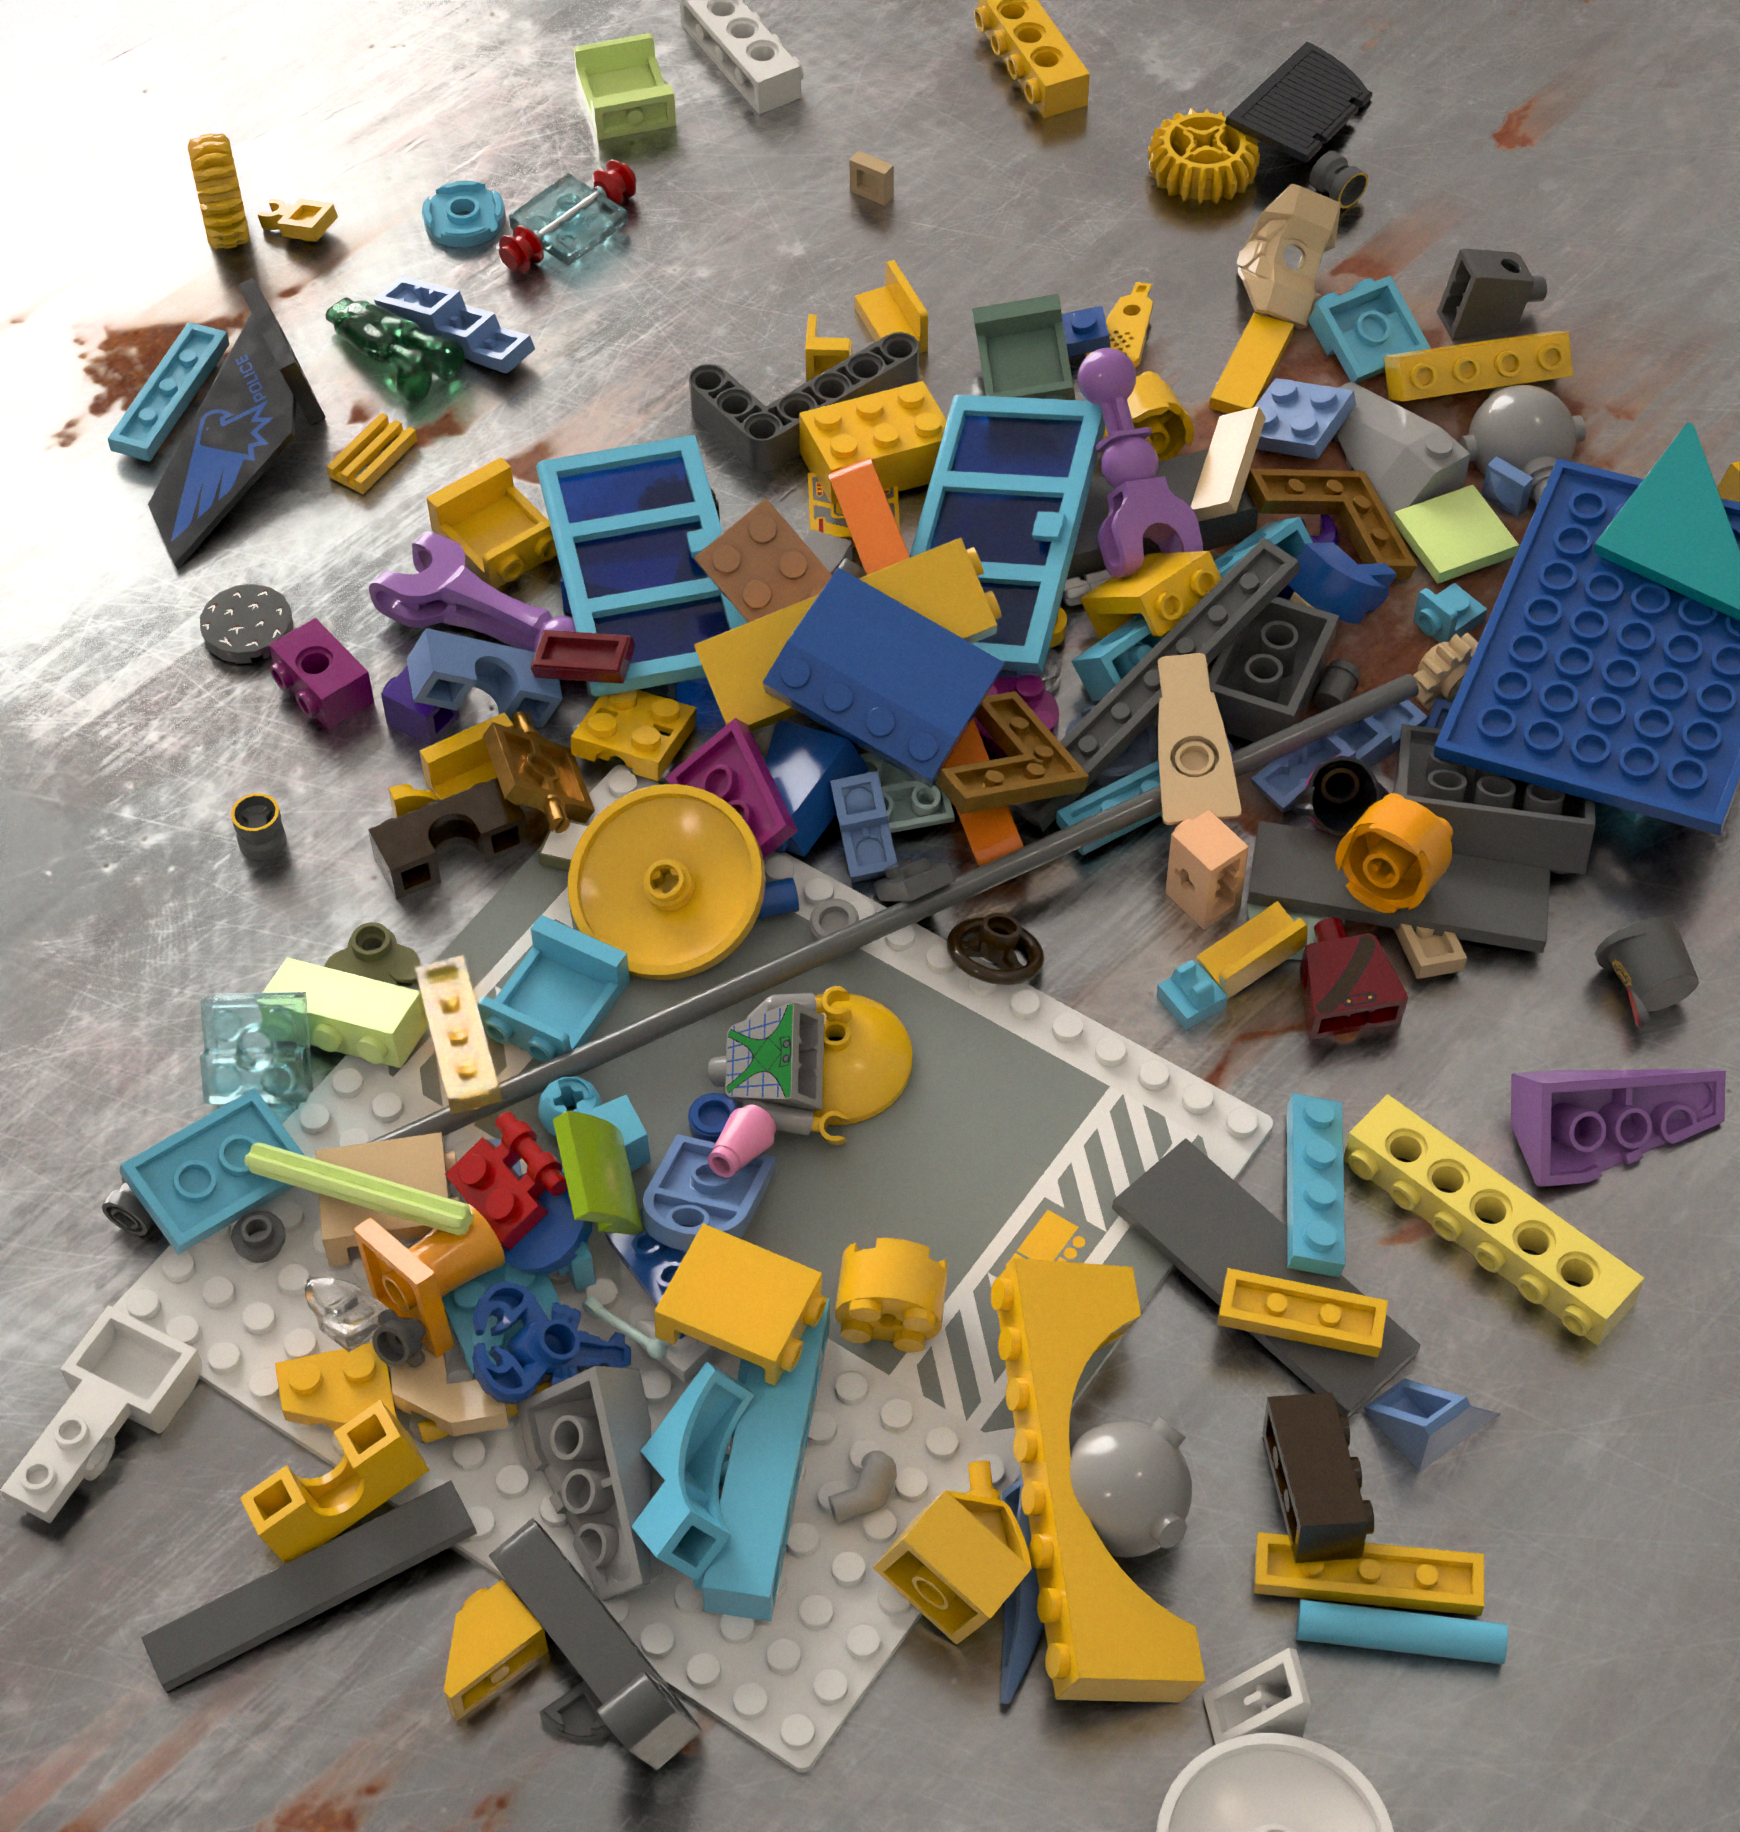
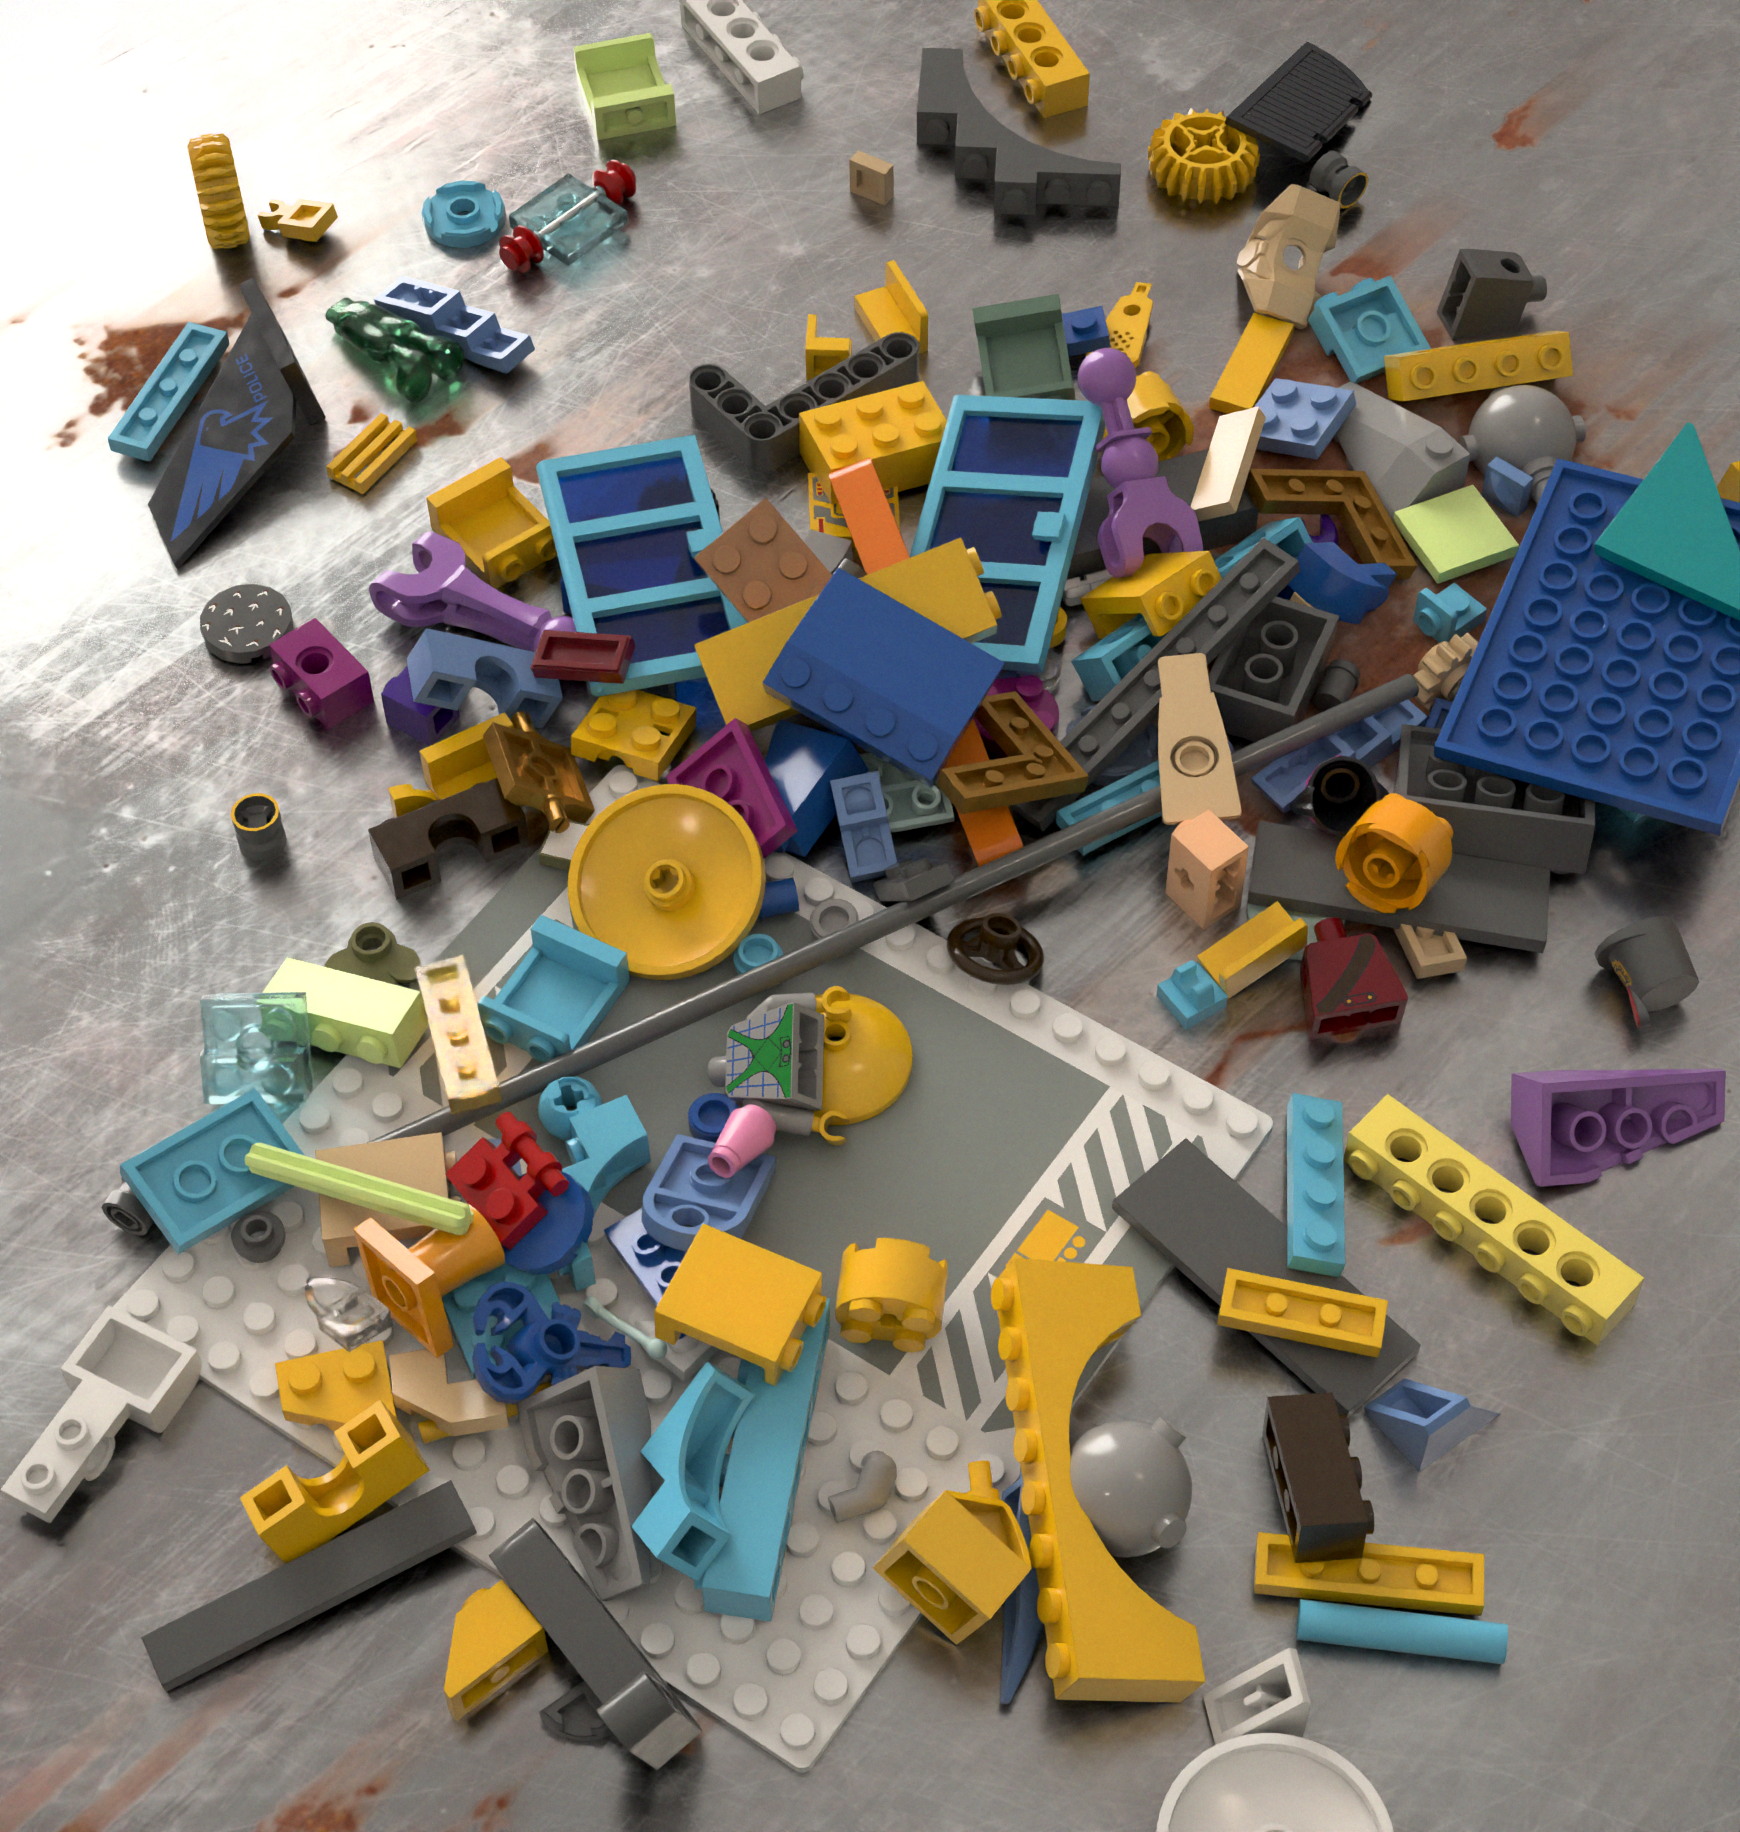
dark grey plate [372,1309,426,1368] -> none
lime slope [553,1111,644,1235] -> none
none -> medium azure plate [734,934,783,975]
none -> dark grey arch [917,48,1121,215]

